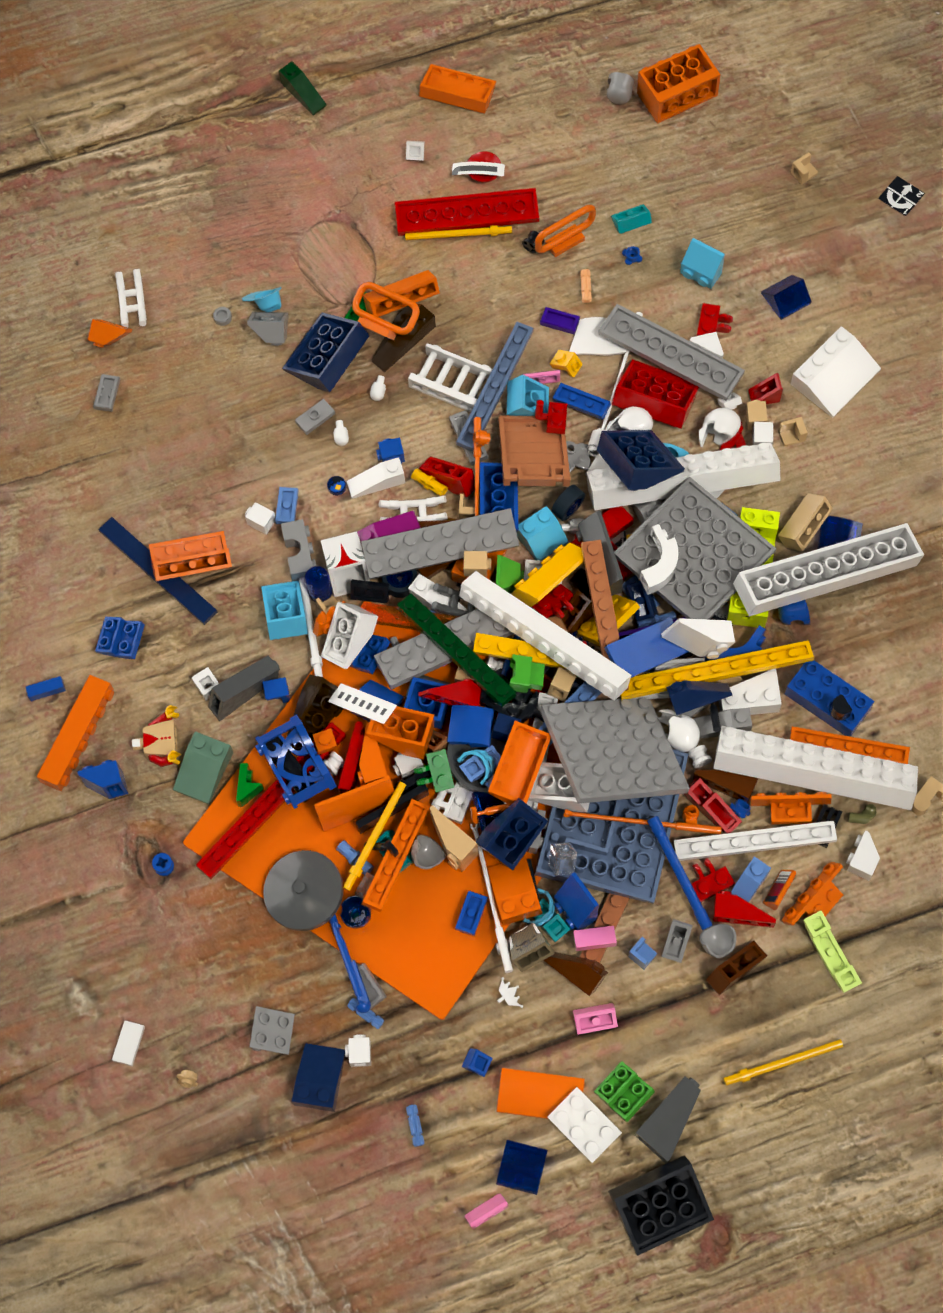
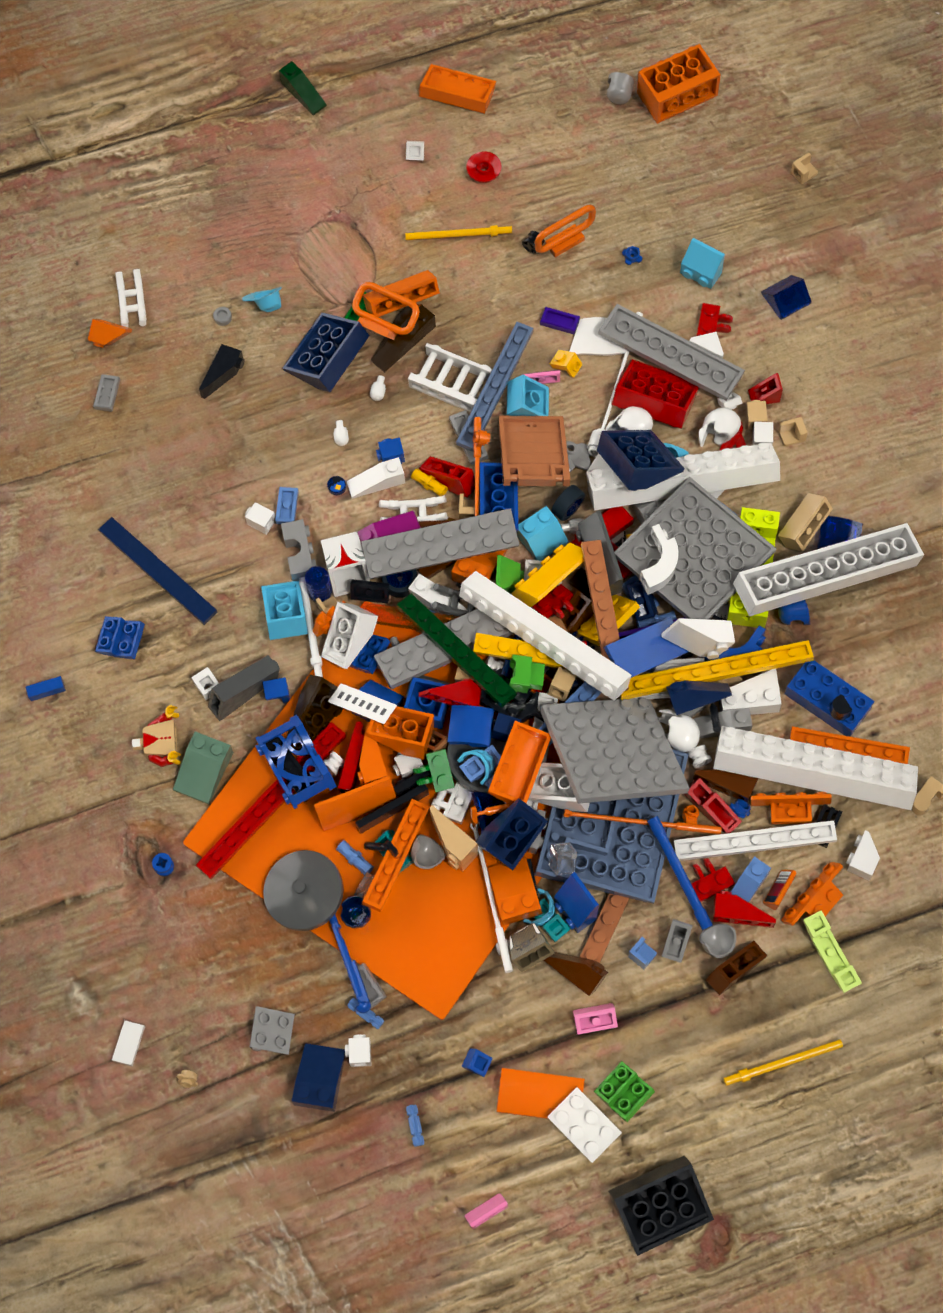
orange brick [37,675,114,791] -> none
blue slope [77,760,129,799] -> none
orange brick [148,531,232,582] -> none
green slope [236,763,264,807] -> none
light grey slope [247,312,288,346] -> none
light grey plate [295,399,335,435] -> none
orange plate [312,728,338,755] -> none
yellow bar [343,781,406,891] -> none
red plate [395,188,539,236] -> none
sticker [452,162,505,177] -> none
blue plate [455,891,488,936] -> none
tan brick [464,551,491,577] -> none
clear blue slope [496,1140,548,1195] -> none
white piece [497,977,523,1008] -> none
red plate [535,400,568,434] -> none
blue plate [553,383,611,420] -> none
bright pink slope [573,926,617,951] -> none
light nougat axle [581,269,592,303] -> none
teal slope [611,204,652,234] -> none
dark grey slope [635,1076,701,1164] -> none
white slope [790,326,881,418] -> none
olive arm [848,804,877,824] -> none
black sticker [878,176,925,216] -> none
none -> black slope [199,344,245,399]

